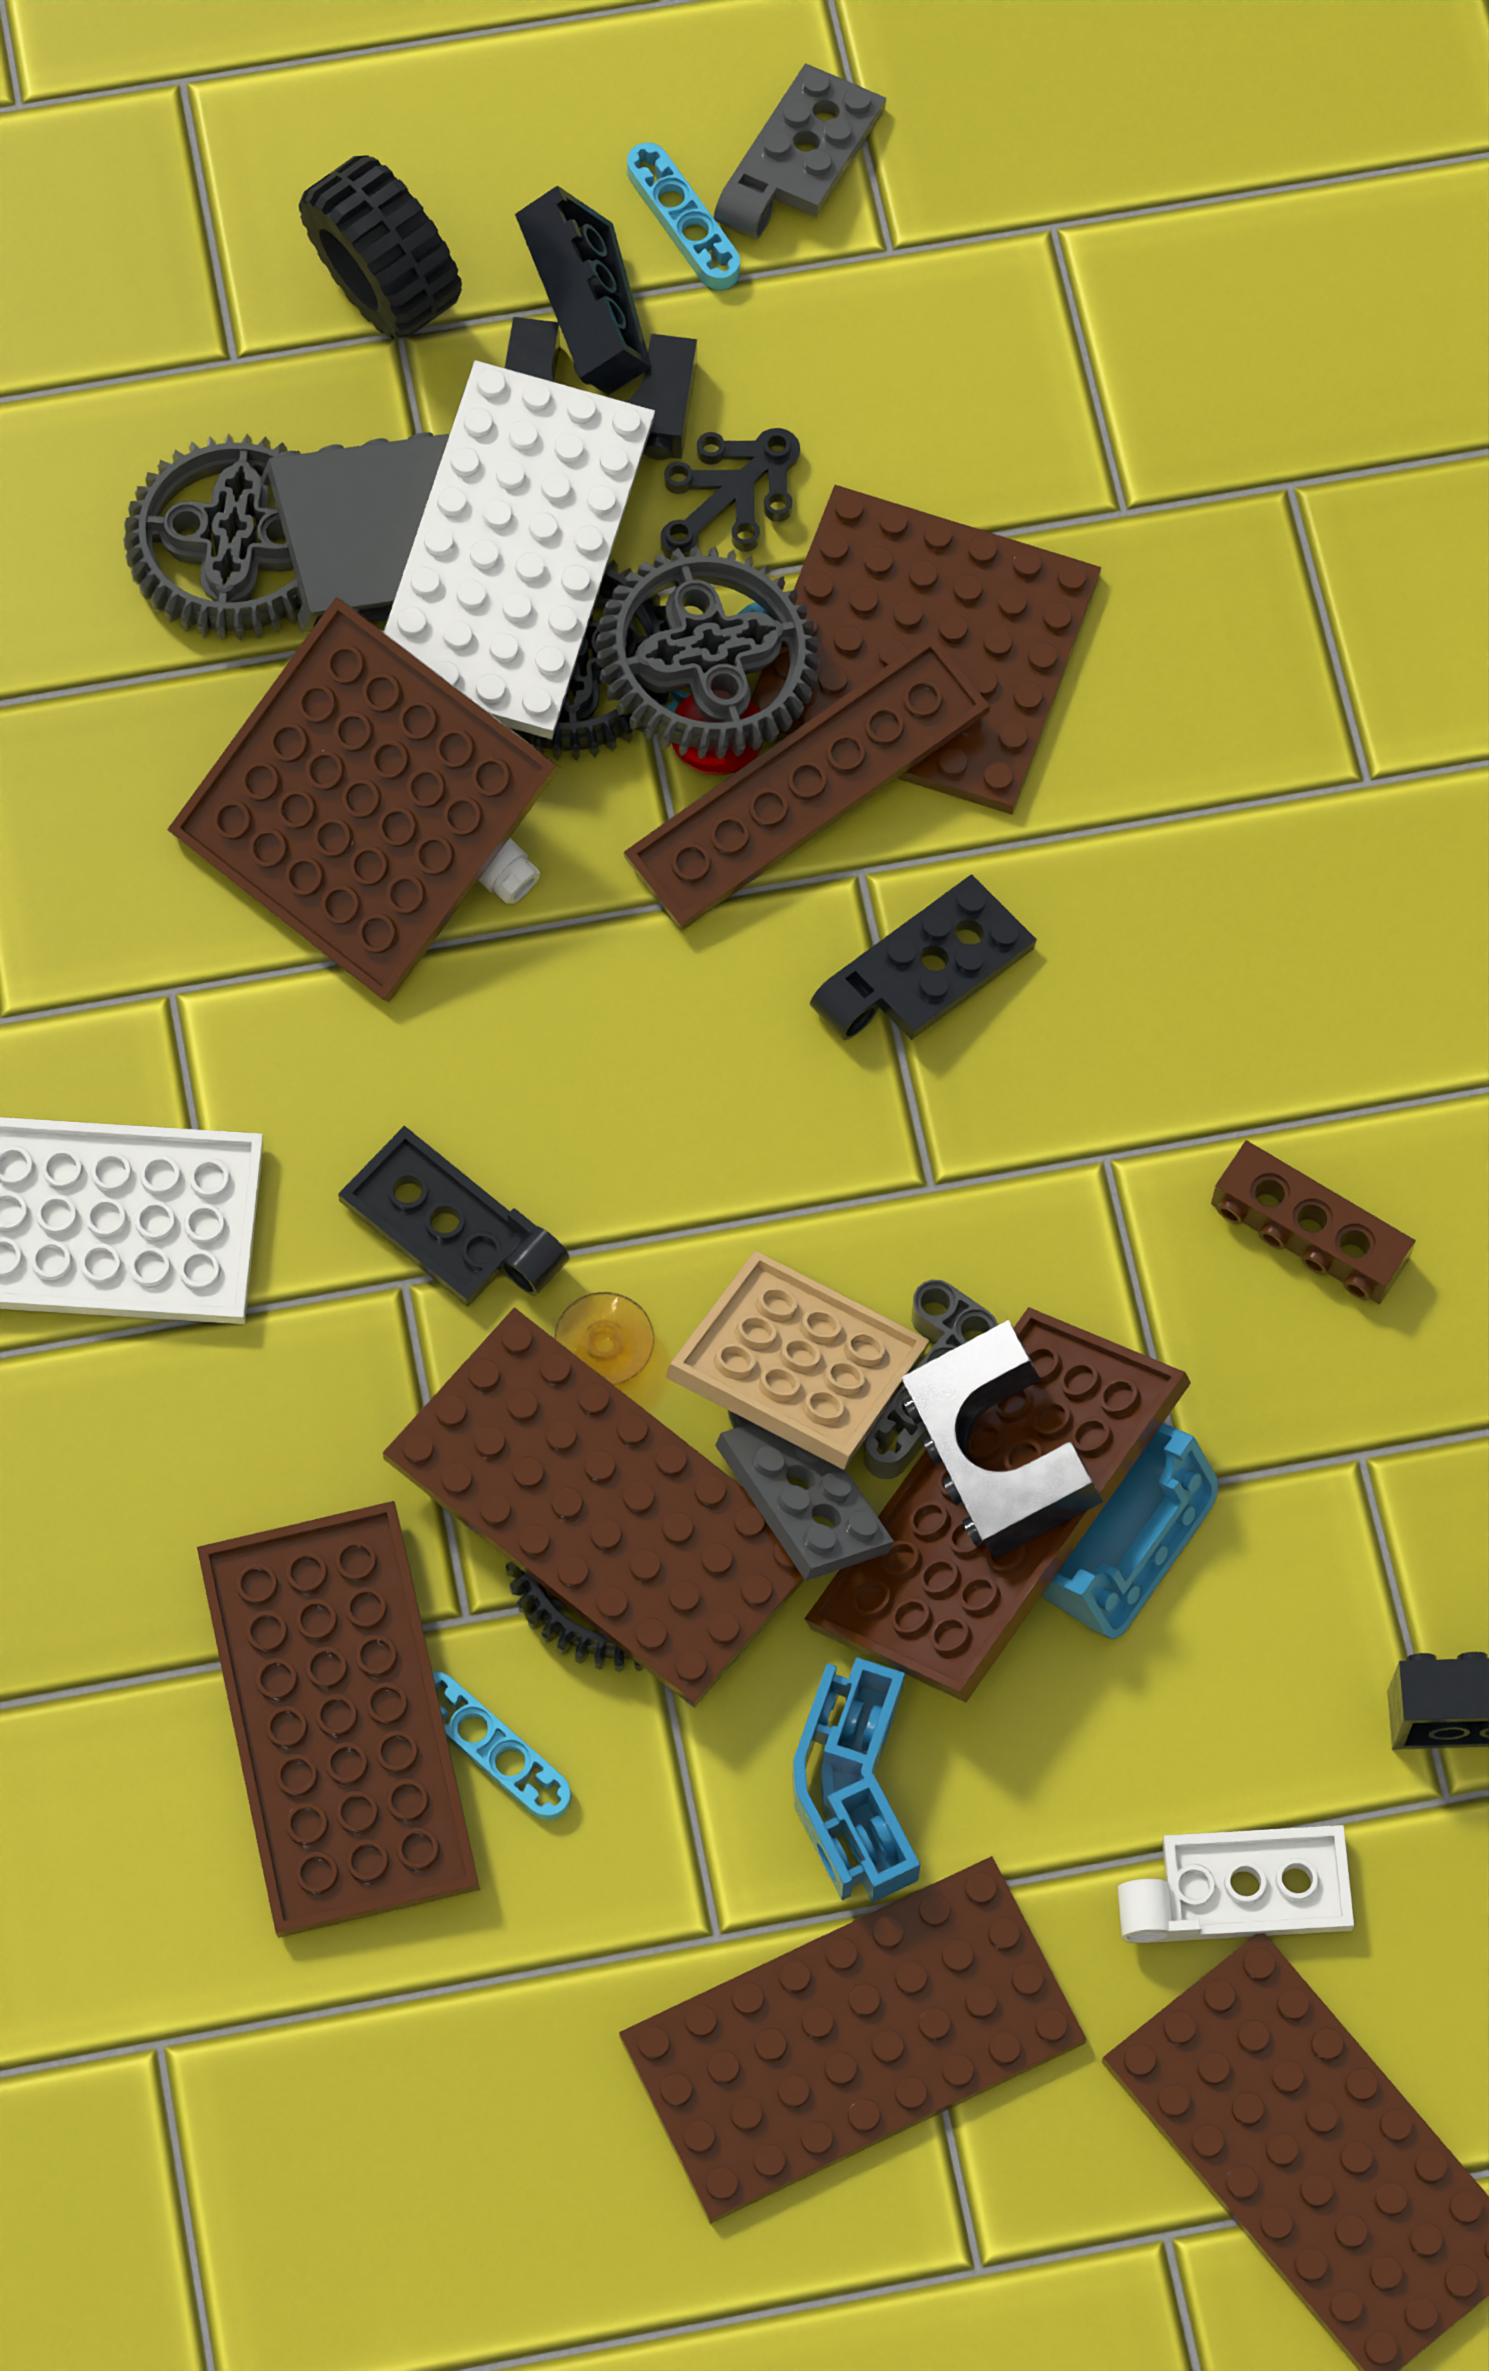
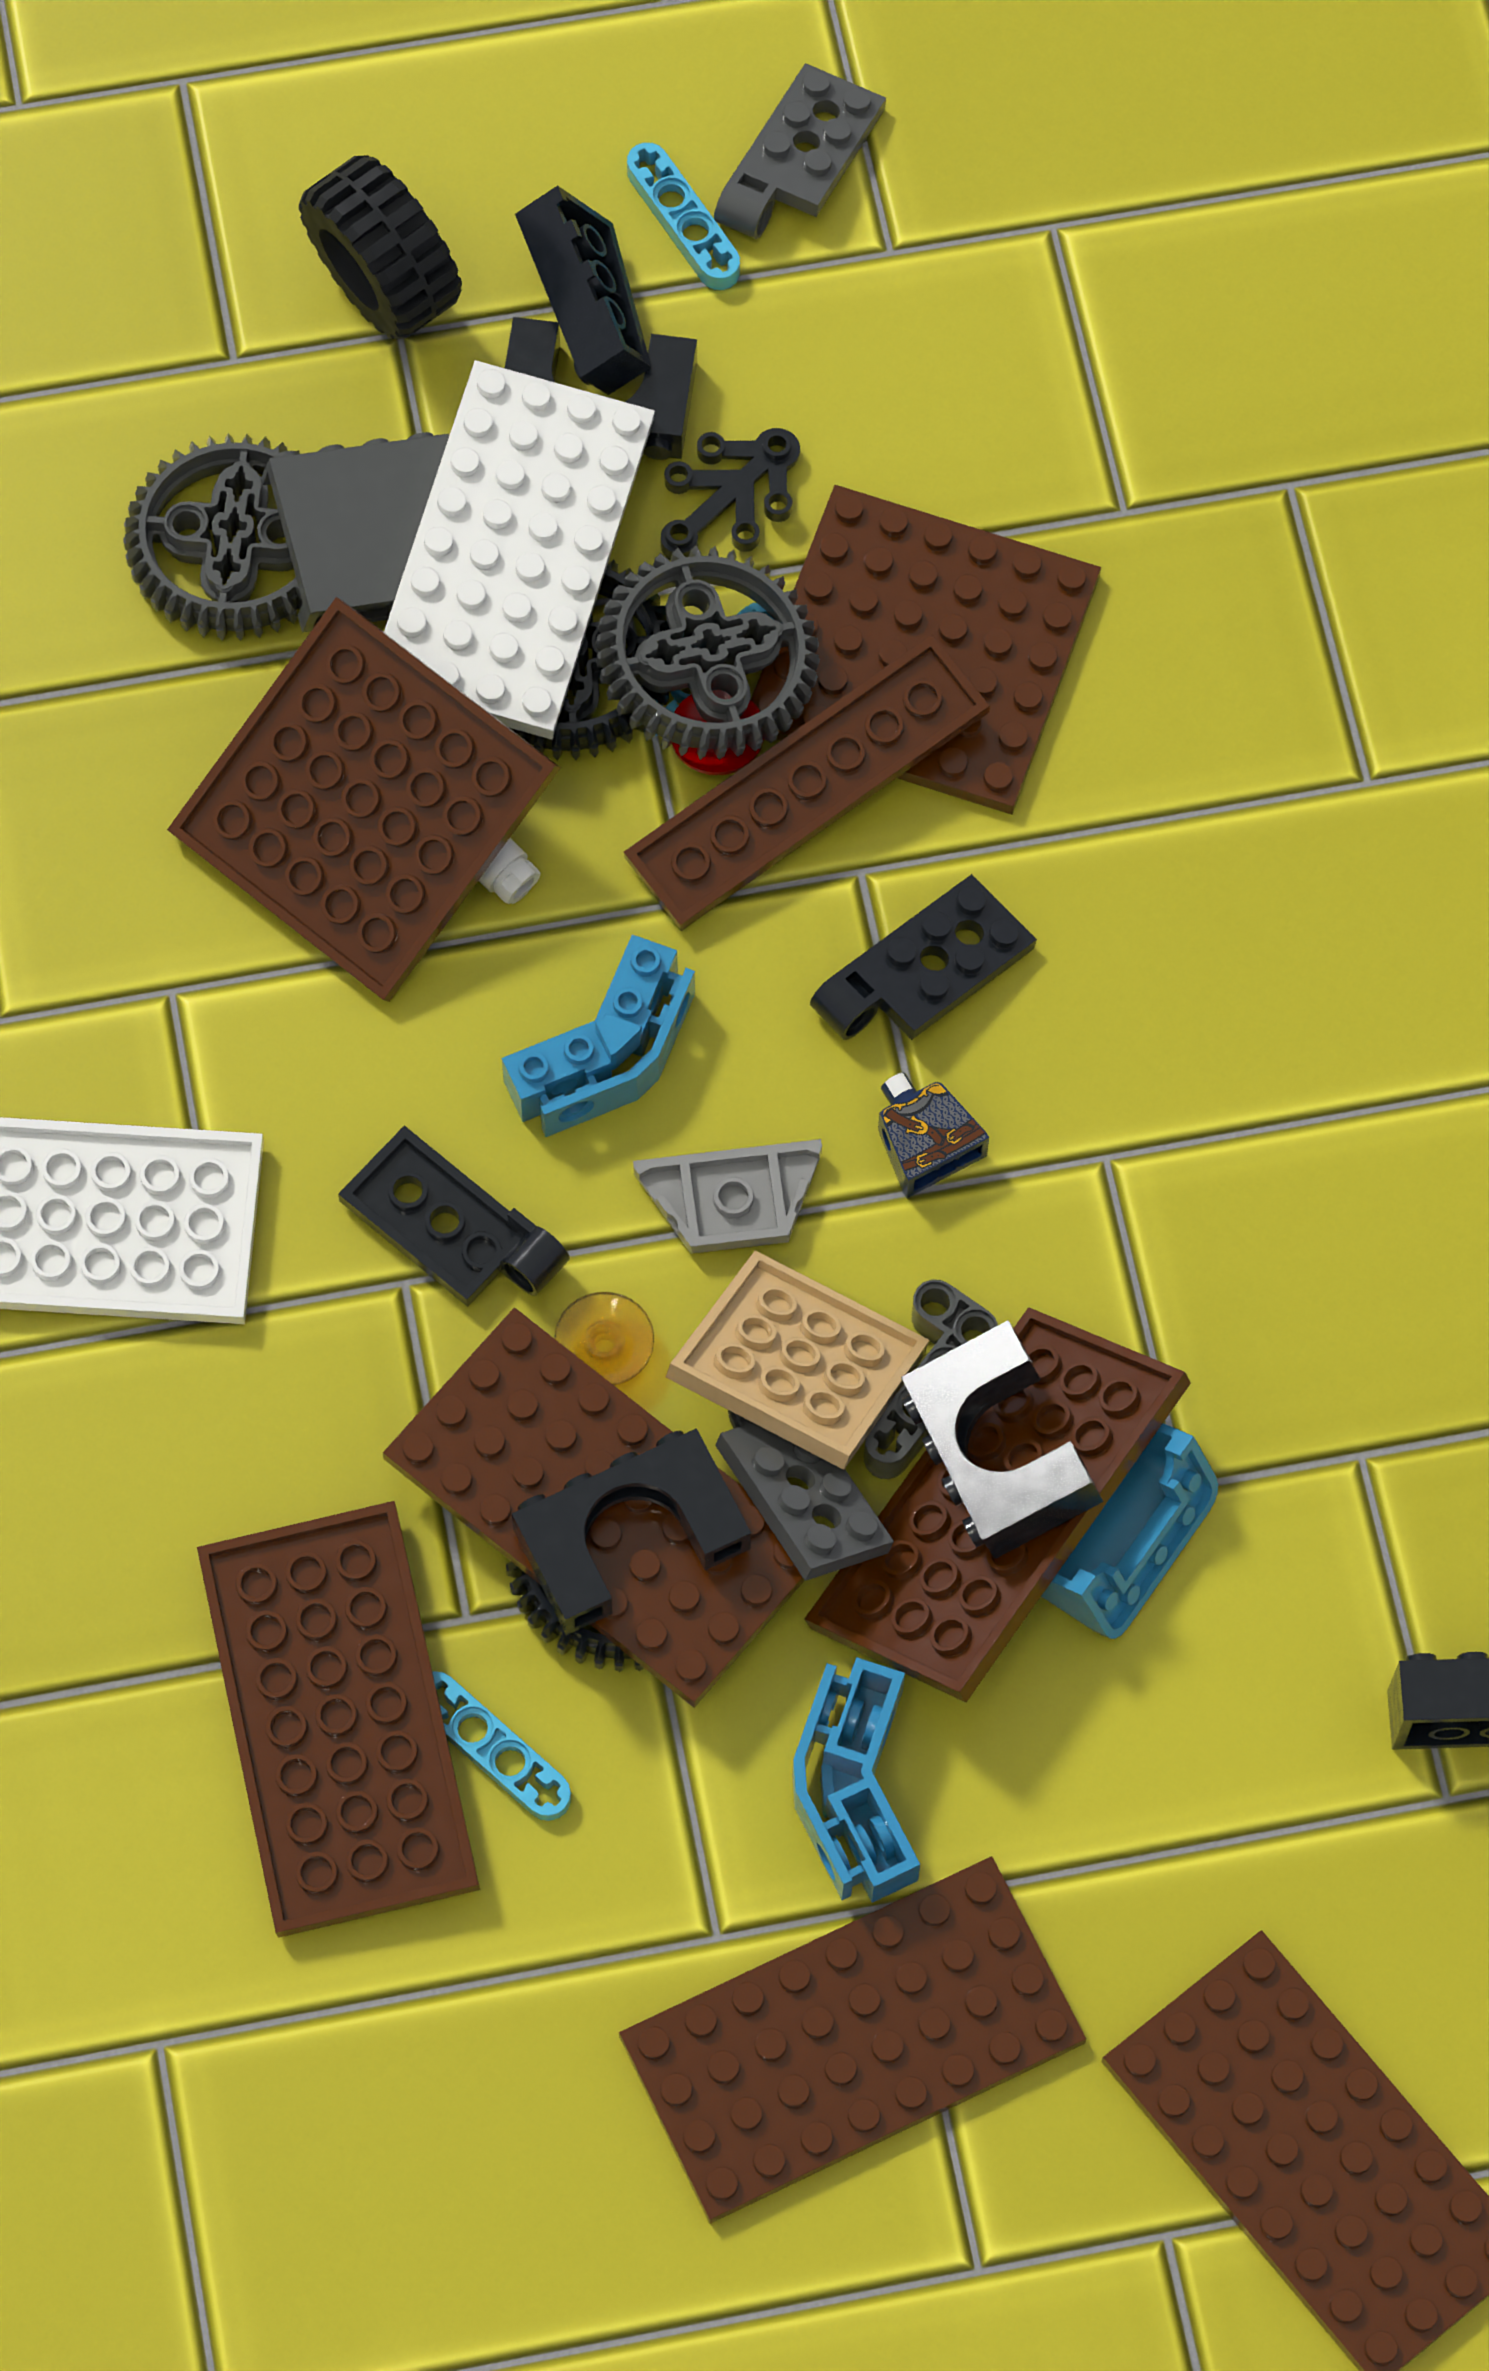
white hinge [1117,1825,1354,1943] -> none
reddish brown brick [1211,1140,1416,1304] -> none
none -> dark azure brick [502,934,695,1137]
none -> black arch [512,1428,751,1635]
none -> light grey wing [633,1139,822,1254]
none -> torso [878,1073,989,1198]

